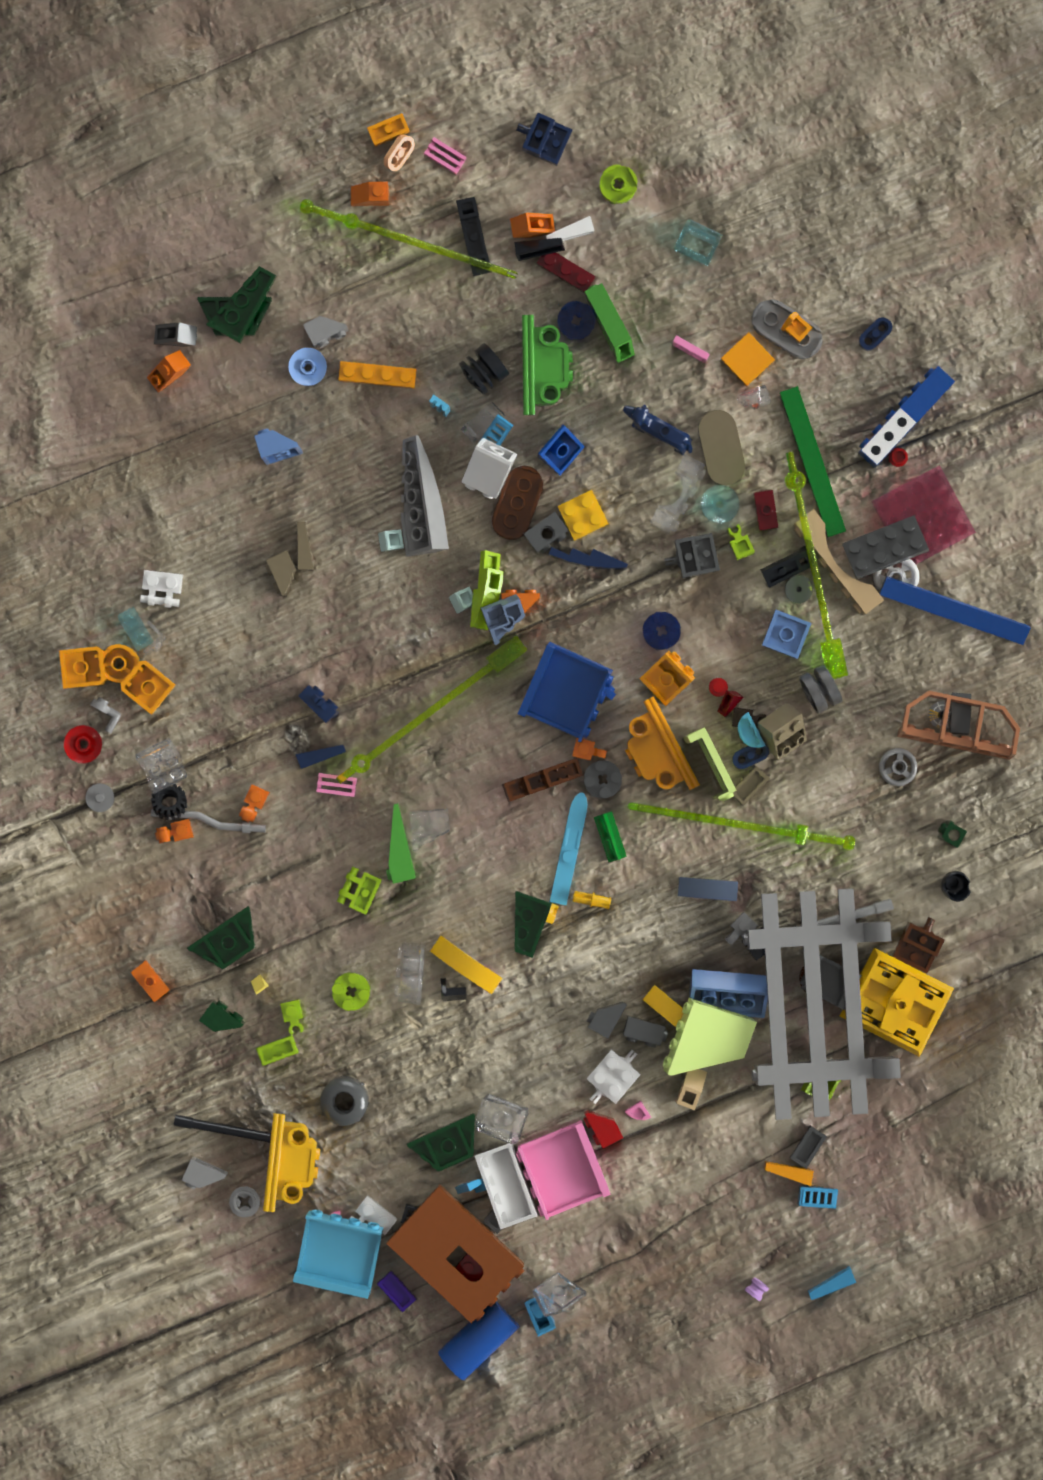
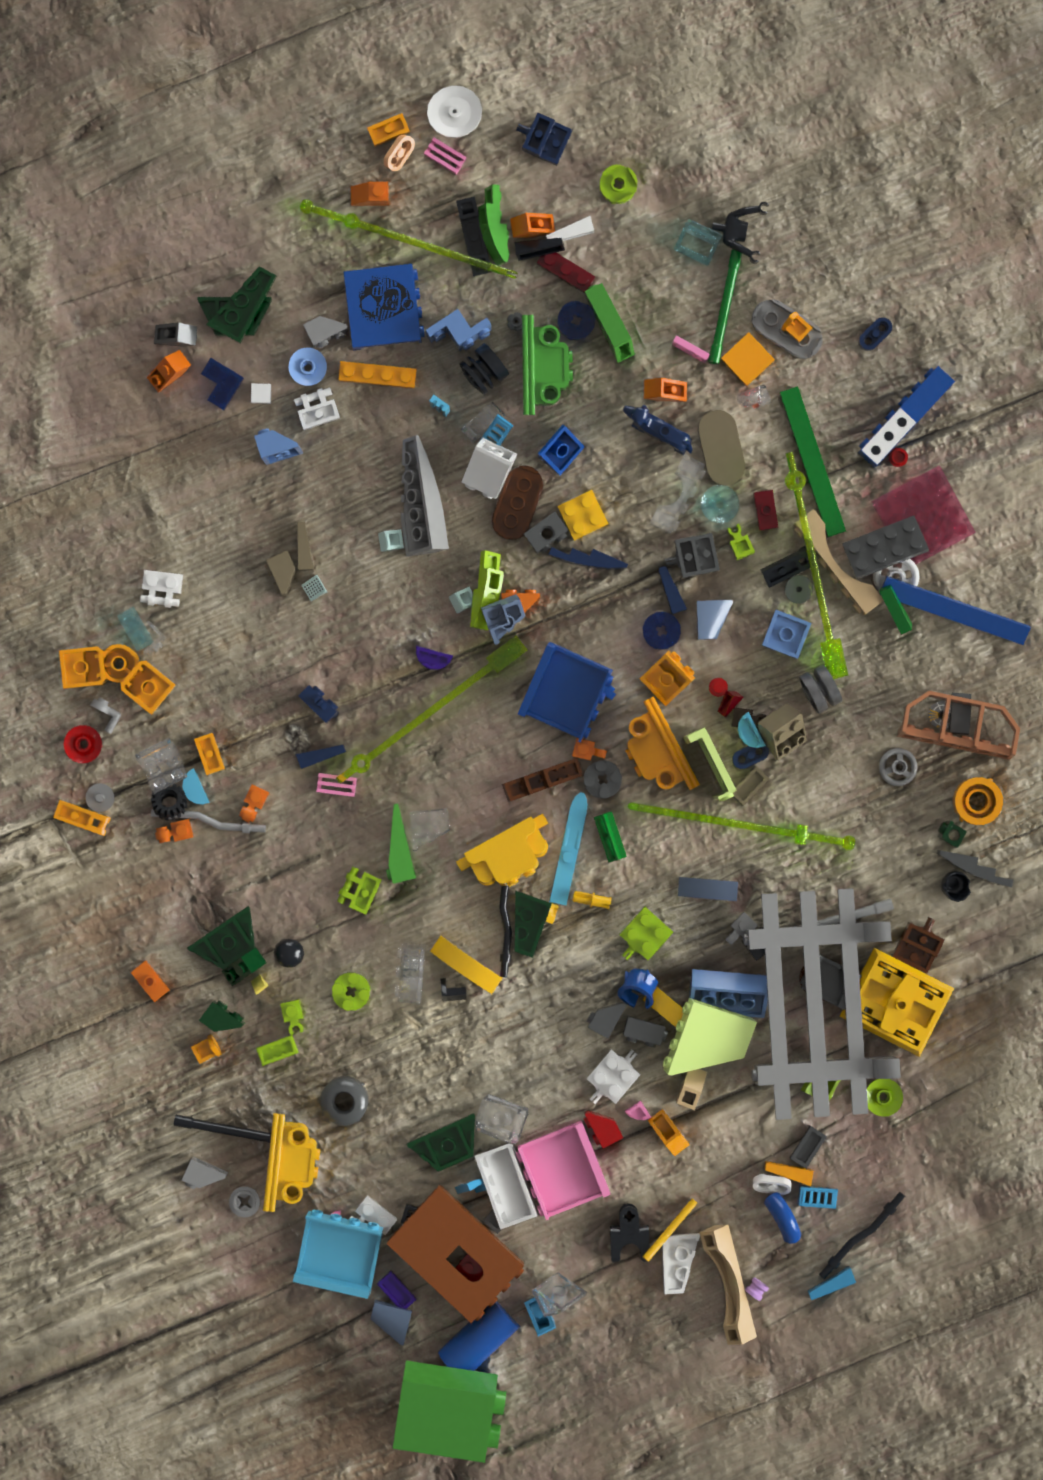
none -> light orange plate [53,800,111,836]
none -> medium azure tile [182,768,210,805]
none -> light orange tile [191,1034,222,1064]
none -> light orange plate [194,733,225,775]
none -> clear blue plate [201,358,244,411]
none -> dark green slope [222,947,267,986]
none -> white tile [251,383,271,404]
none -> black hair [273,939,304,968]
none -> white plate [294,388,340,430]
none -> light aqua slope [301,575,327,602]
none -> blue panel [344,264,425,351]
none -> sand blue slope [371,1300,412,1345]
none -> bright green brick [393,1360,506,1463]
none -> dark purple tile [416,646,453,670]
none -> medium blue bracket [426,309,492,351]
none -> white piece [427,86,482,138]
none -> yellow brick [456,814,548,887]
none -> bright green slope [478,184,510,266]
none -> black bar [499,885,512,978]
none -> dark grey plate [507,312,522,331]
none -> black piece [610,1203,650,1263]
none -> blue helmet [618,968,659,1009]
none -> lime plate [619,906,673,960]
none -> yellow bar [643,1199,697,1262]
none -> orange slope [644,378,687,402]
none -> light orange slope [648,1109,690,1156]
none -> dark blue piece [658,566,687,614]
none -> white wing [662,1233,700,1294]
none -> sand blue slope [696,600,733,640]
none -> tan arch [700,1224,757,1345]
none -> green piece [708,250,742,364]
none -> black piece [712,202,769,264]
none -> white plate [753,1174,791,1195]
none -> blue cylinder [764,1192,801,1244]
none -> black bar [819,1192,906,1279]
none -> lime dish [867,1079,903,1117]
none -> green piece [880,584,912,635]
none -> dark grey slope [937,850,1014,887]
none -> light orange piece [953,777,1003,825]

